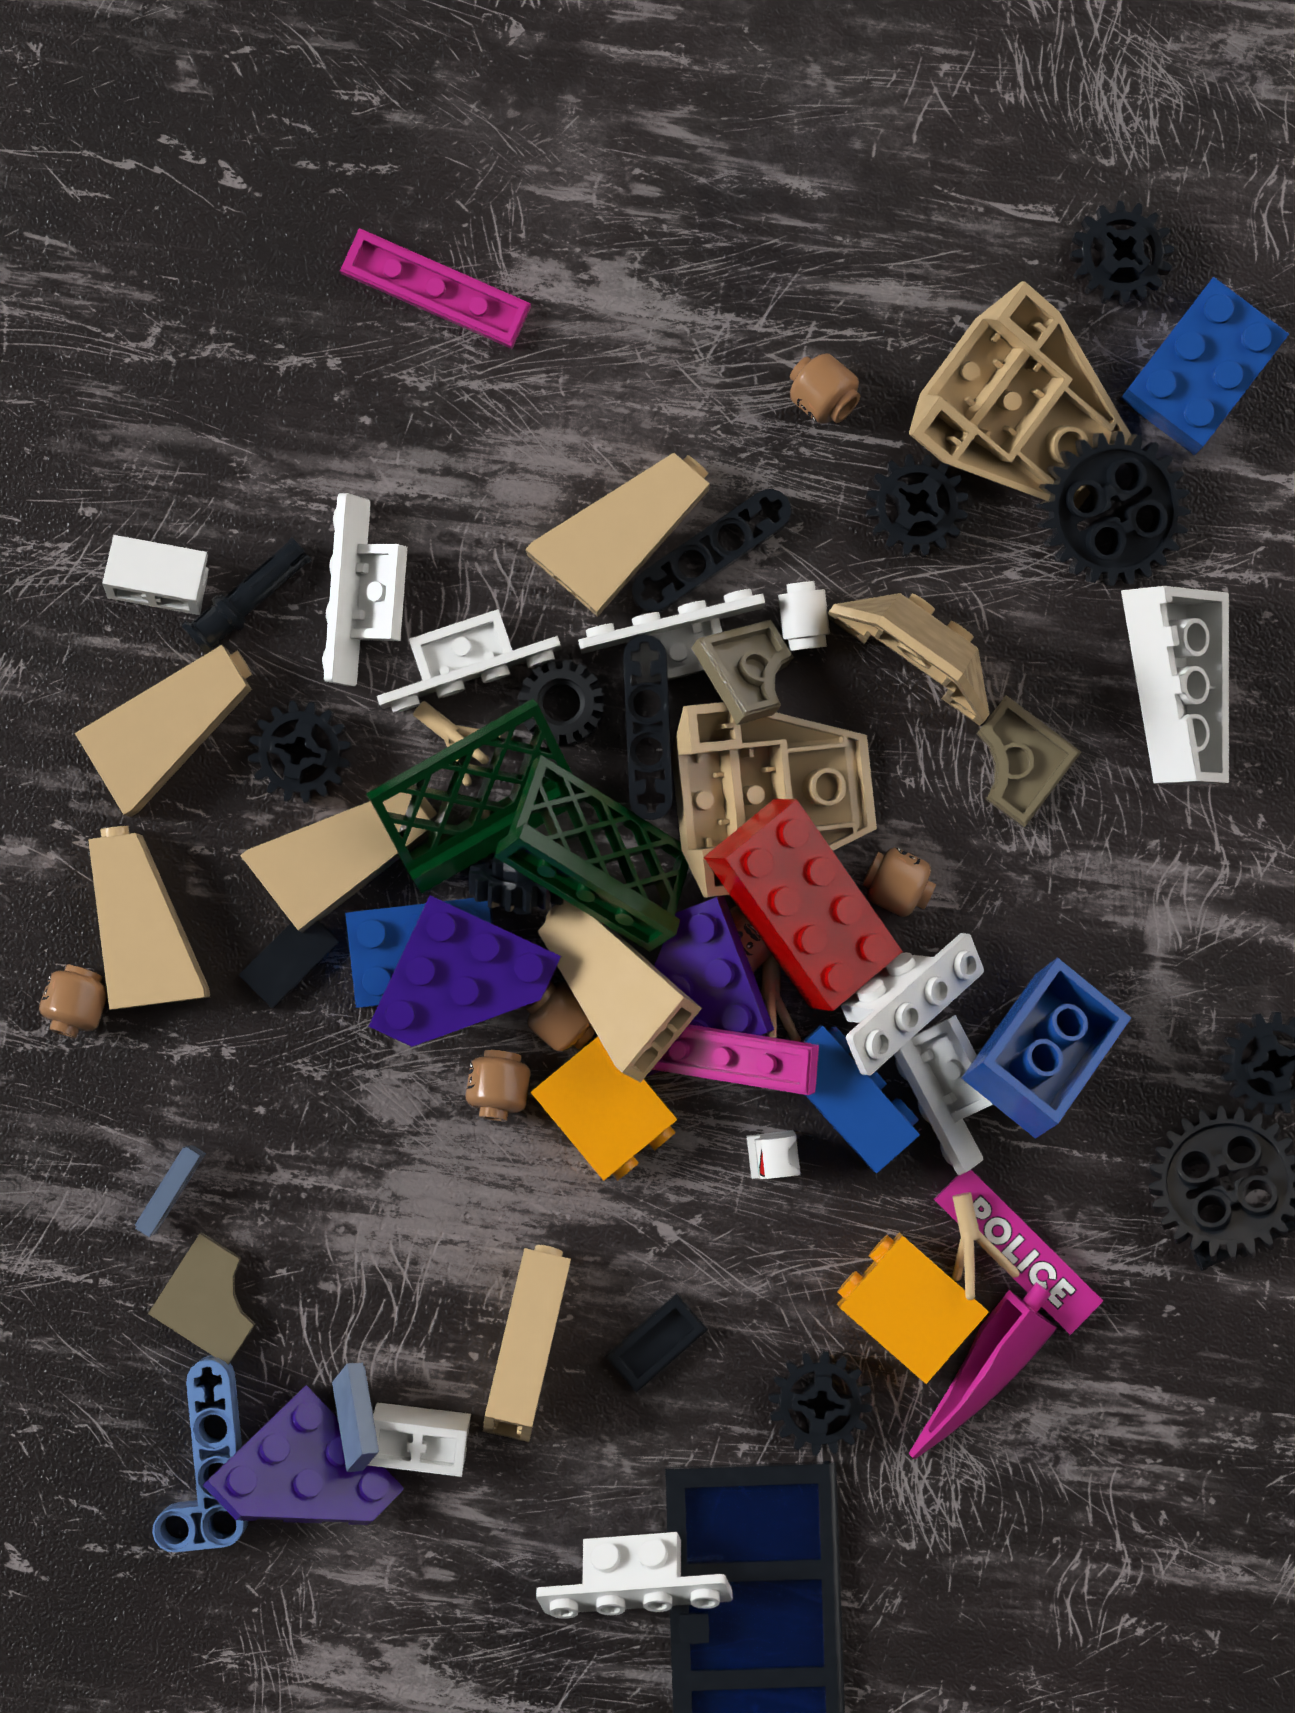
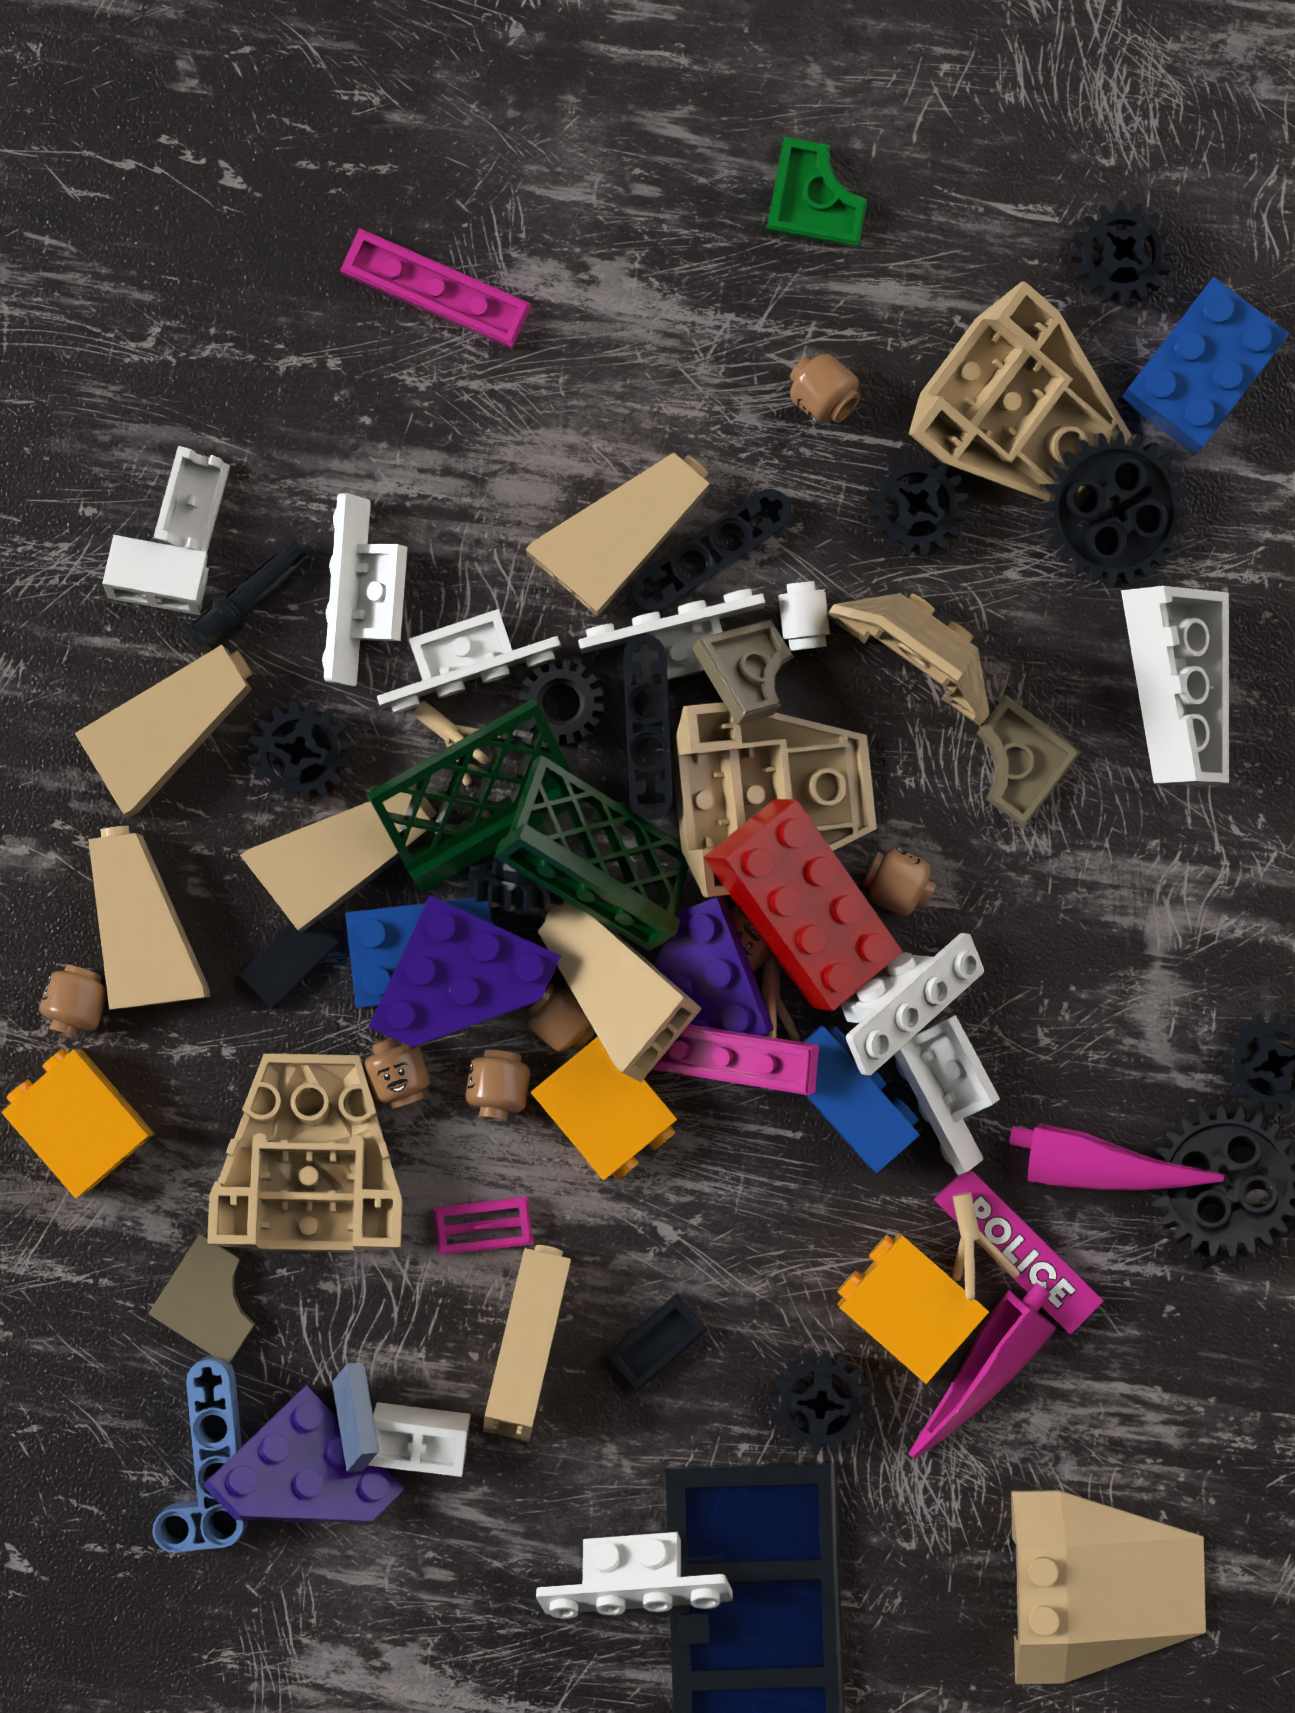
sand blue tile [135,1145,206,1237] -> none
white leg [746,1130,801,1179] -> none
blue brick [961,957,1131,1139] -> none
none -> light orange brick [1,1048,155,1199]
none -> white hinge [154,446,230,552]
none -> tan wedge [207,1054,403,1252]
none -> medium nougat head [362,1038,431,1110]
none -> dark pink tile [433,1196,533,1255]
none -> green tile [766,137,867,249]
none -> dark pink piece [1010,1123,1225,1191]
none -> tan wedge [1011,1490,1206,1684]

